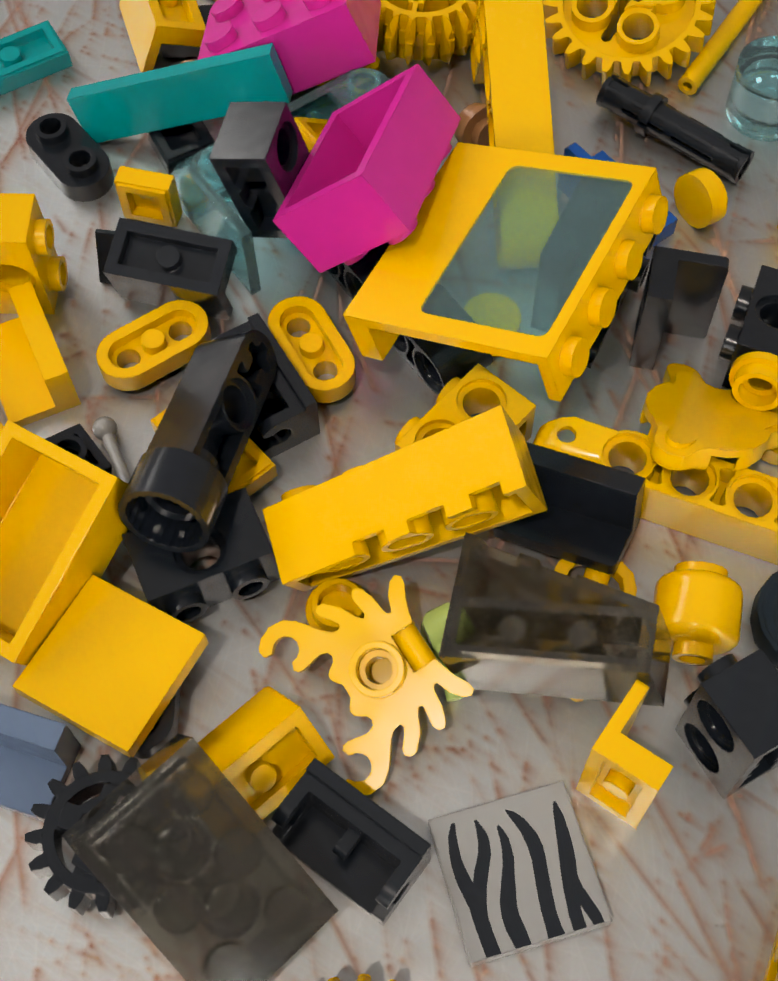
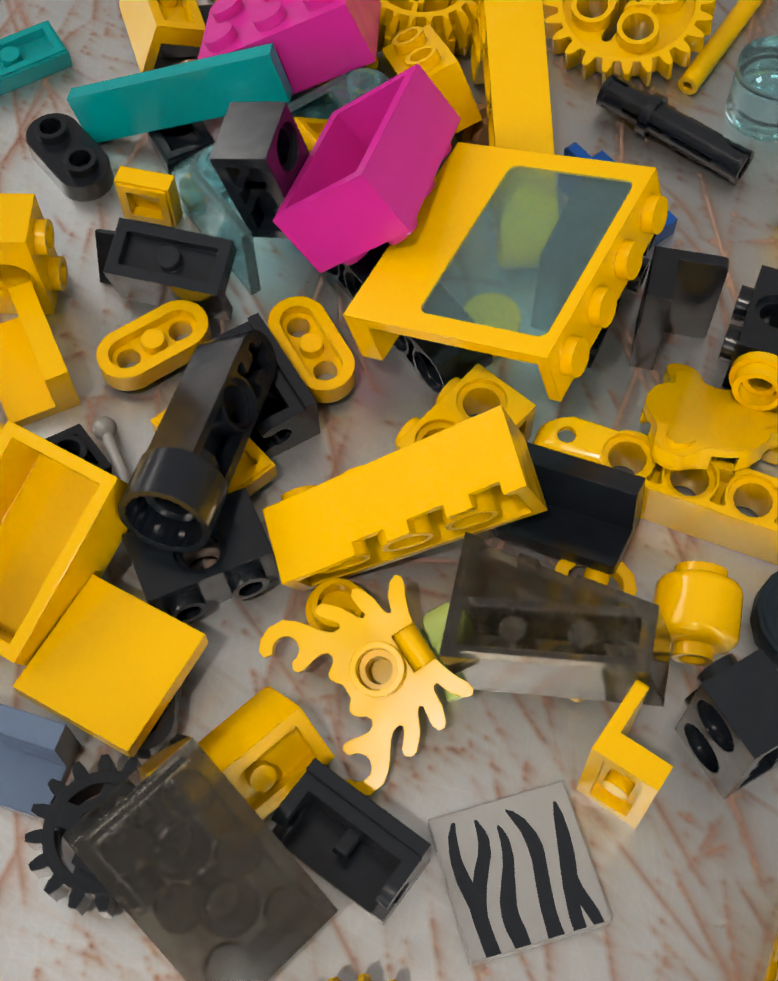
yellow tile [674,167,728,229] -> none
none -> yellow brick [381,24,482,134]

